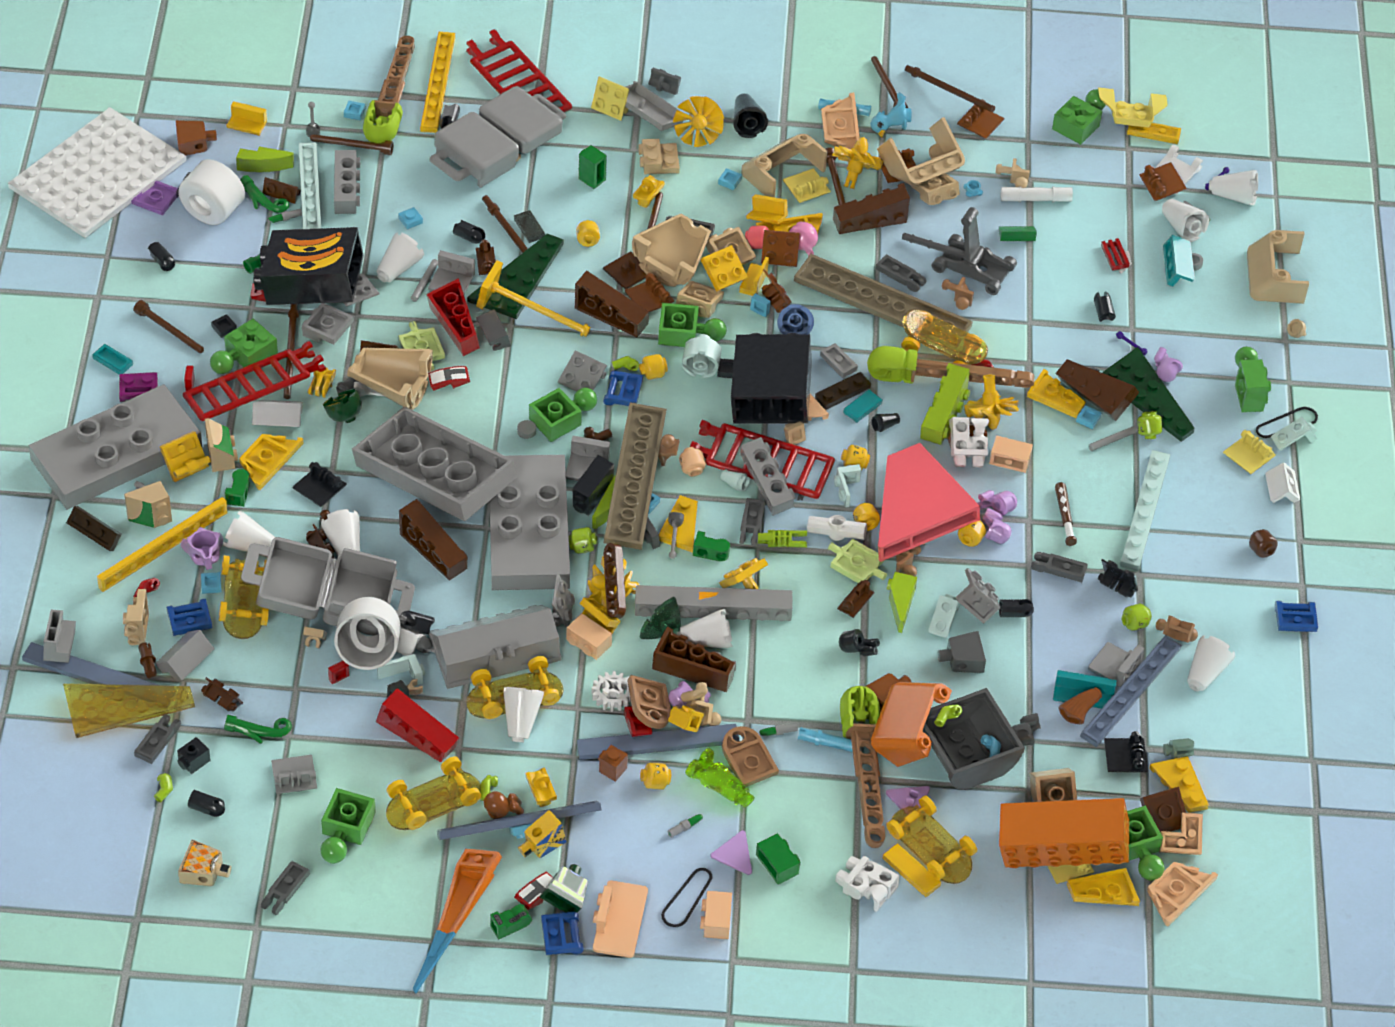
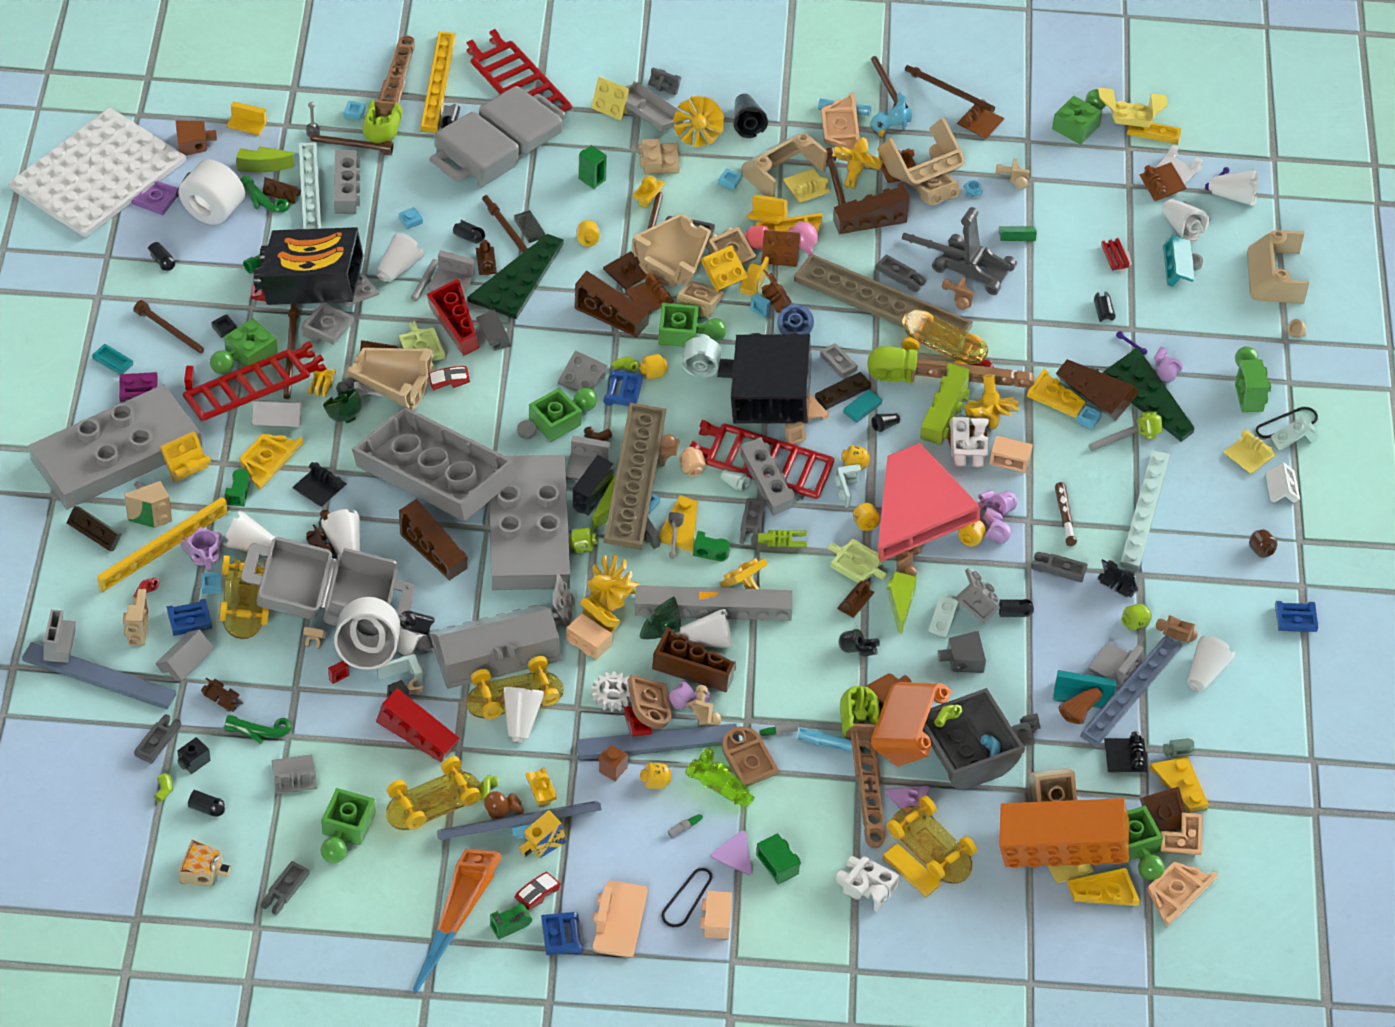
clear yellow wing [63,684,195,738] -> none
reddish brown axle [138,642,157,678] -> none
tan slope [205,418,238,472] -> none
light grey piece [268,209,302,223] -> none
yellow tile [476,260,591,337] -> none
torso [539,864,588,913] -> none
reddish brown beam [603,543,626,619] -> none
yellow brick [668,705,704,732] -> none
tan arm [681,682,708,702] -> none
white piece [807,515,867,541] -> none
white piece [1000,186,1073,202] -> none

